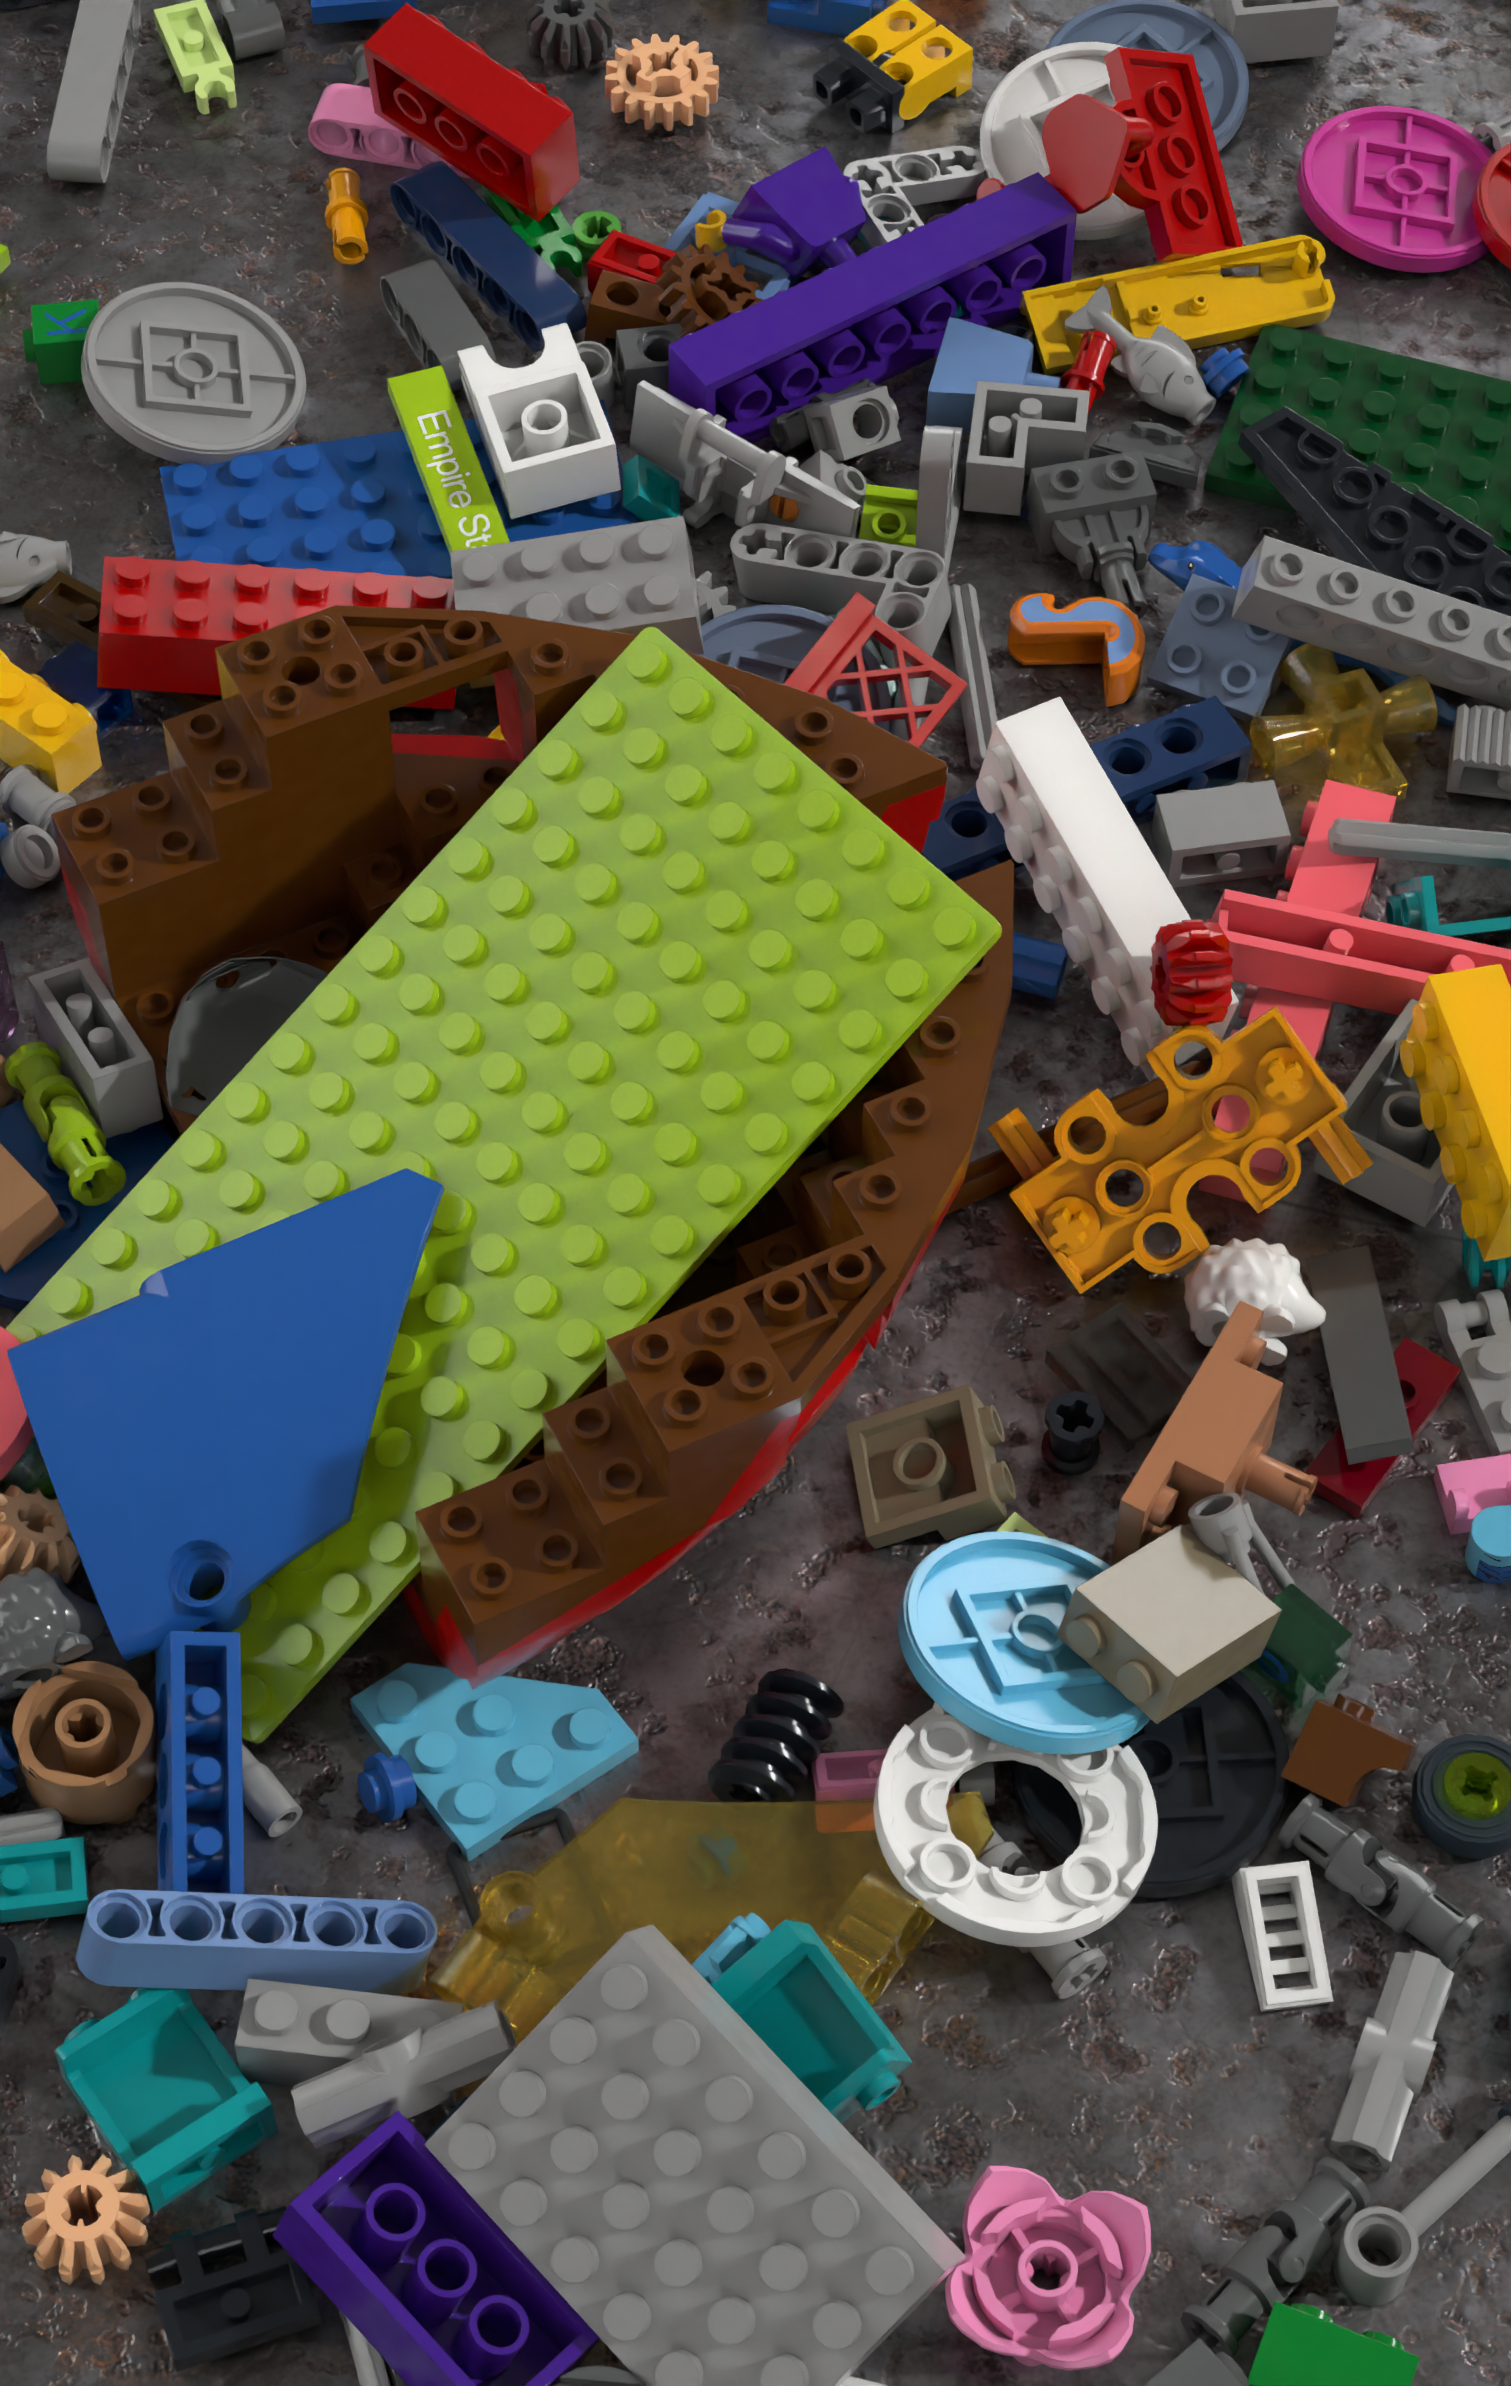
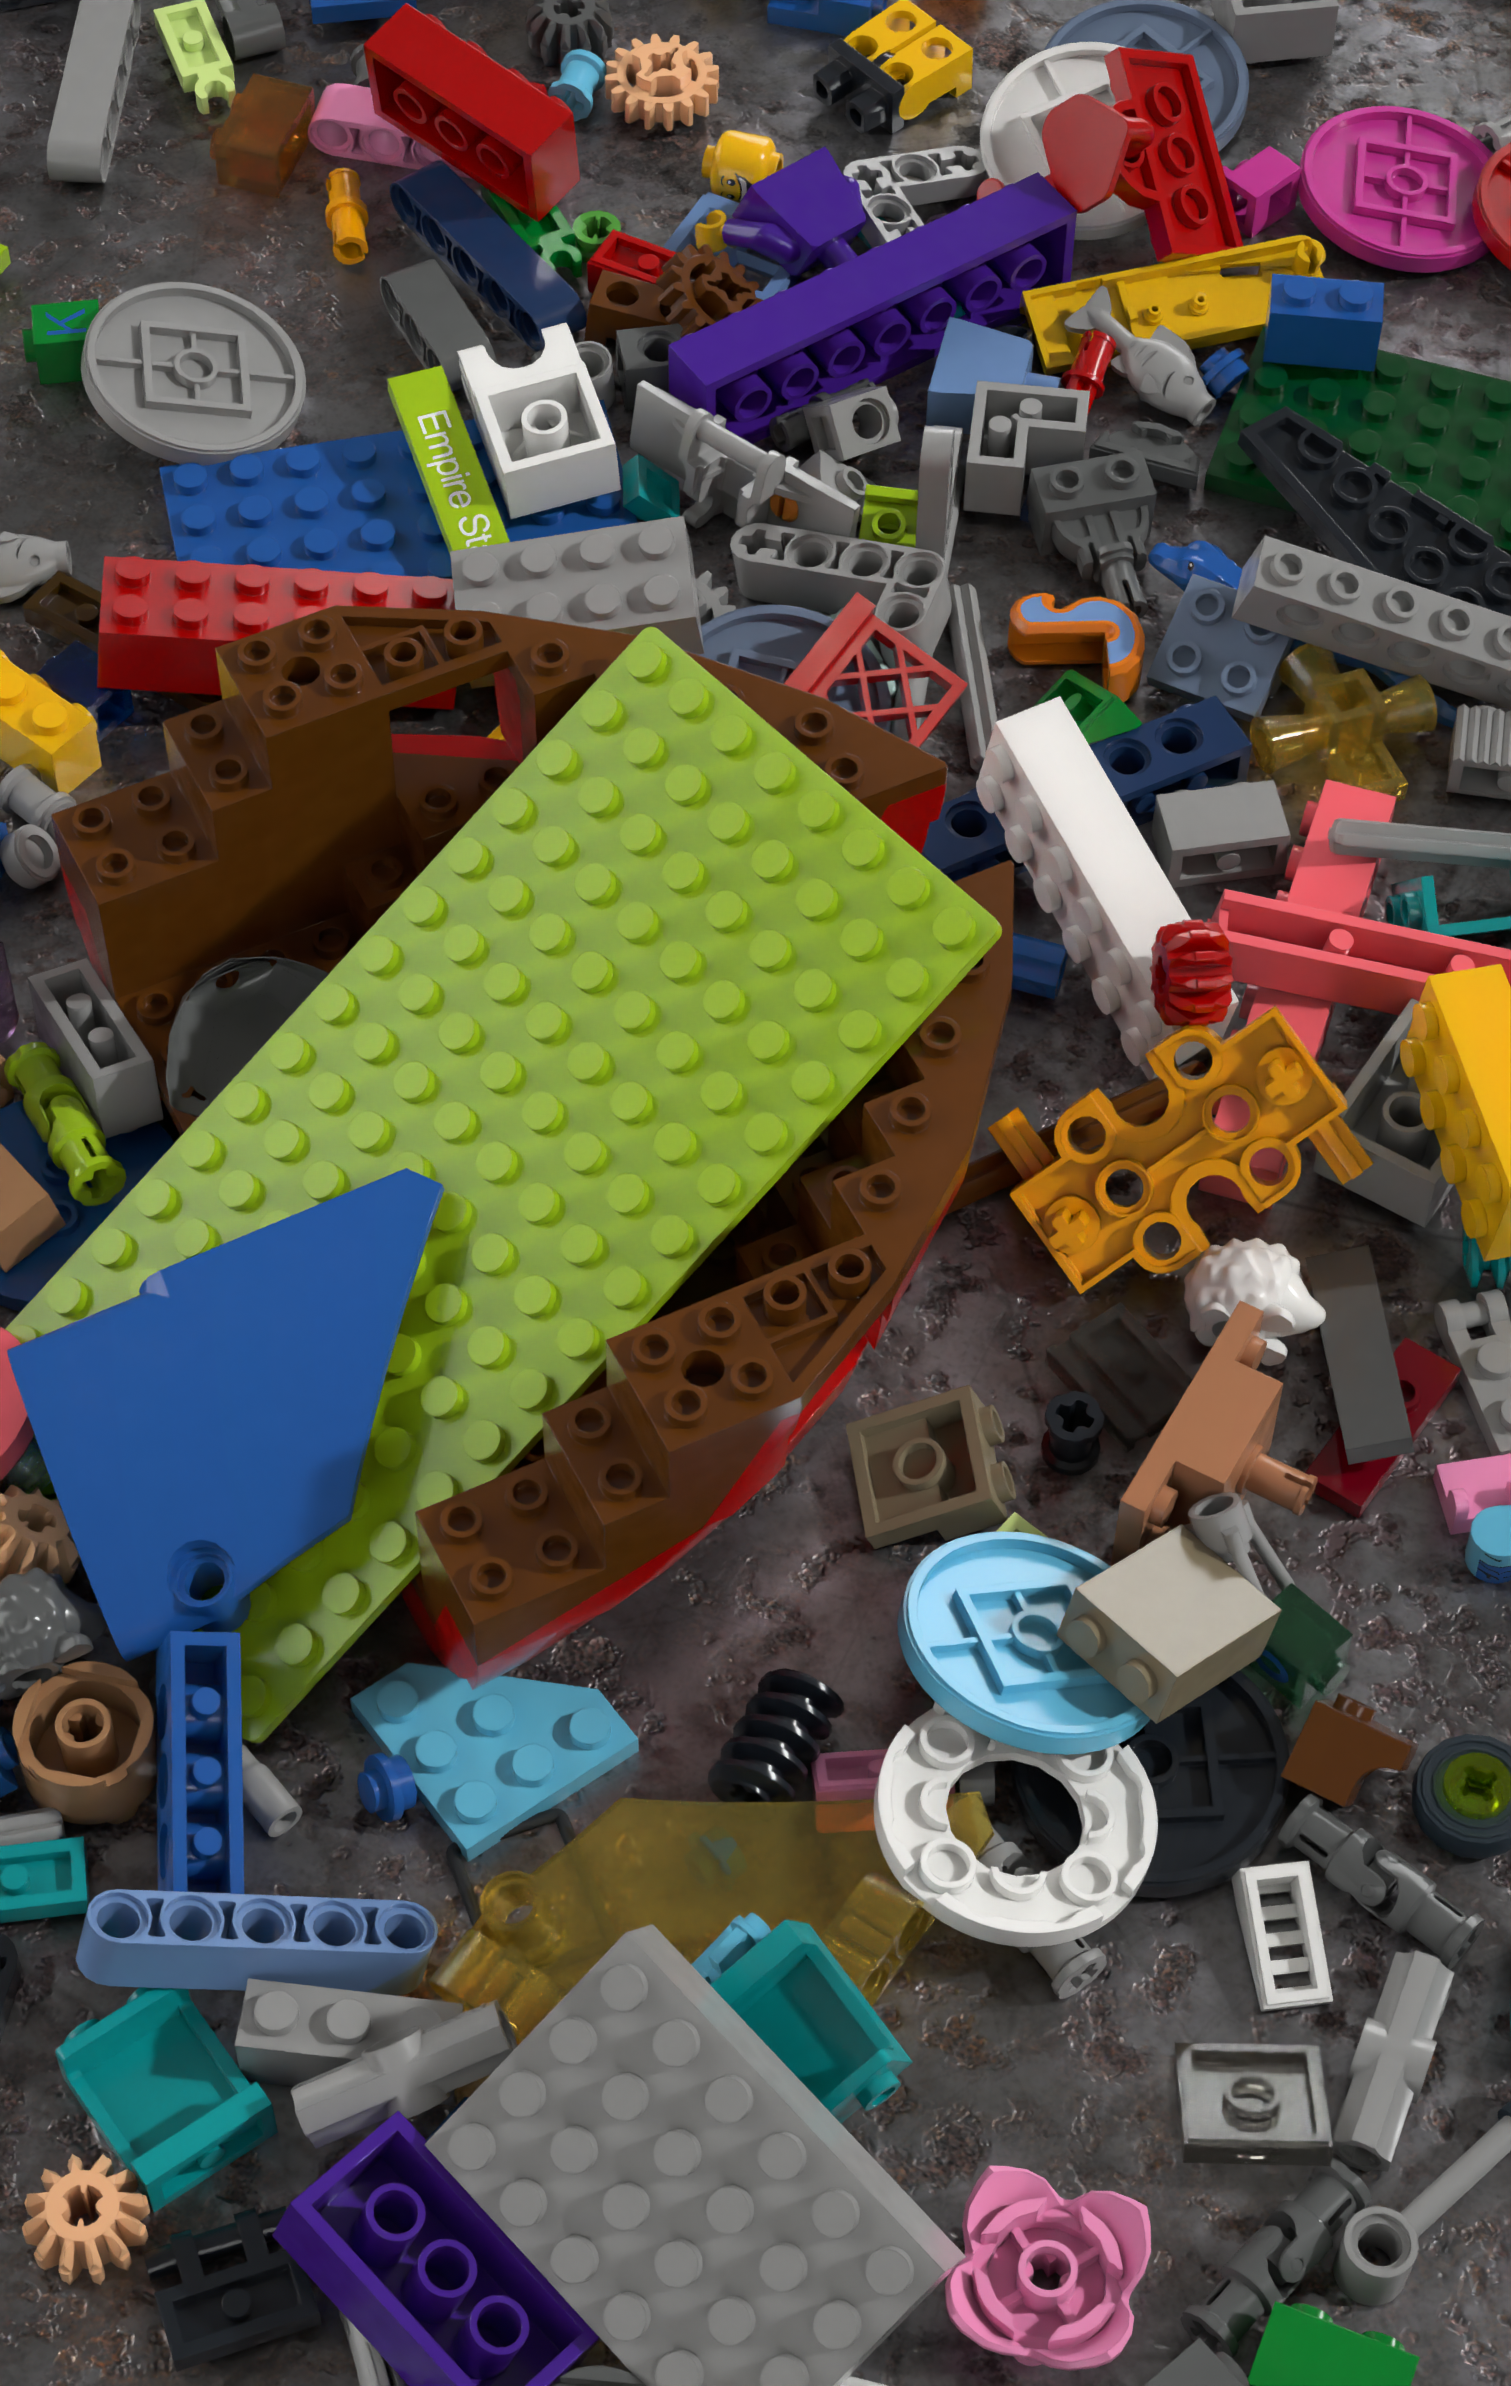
none -> clear orange brick [210,73,315,198]
none -> medium azure bush [547,49,606,121]
none -> yellow head [701,130,784,203]
none -> green slope [1033,669,1143,744]
none -> clear smoke plate [1173,2043,1333,2166]
none -> dark pink brick [1223,146,1301,238]
none -> blue brick [1263,273,1384,371]

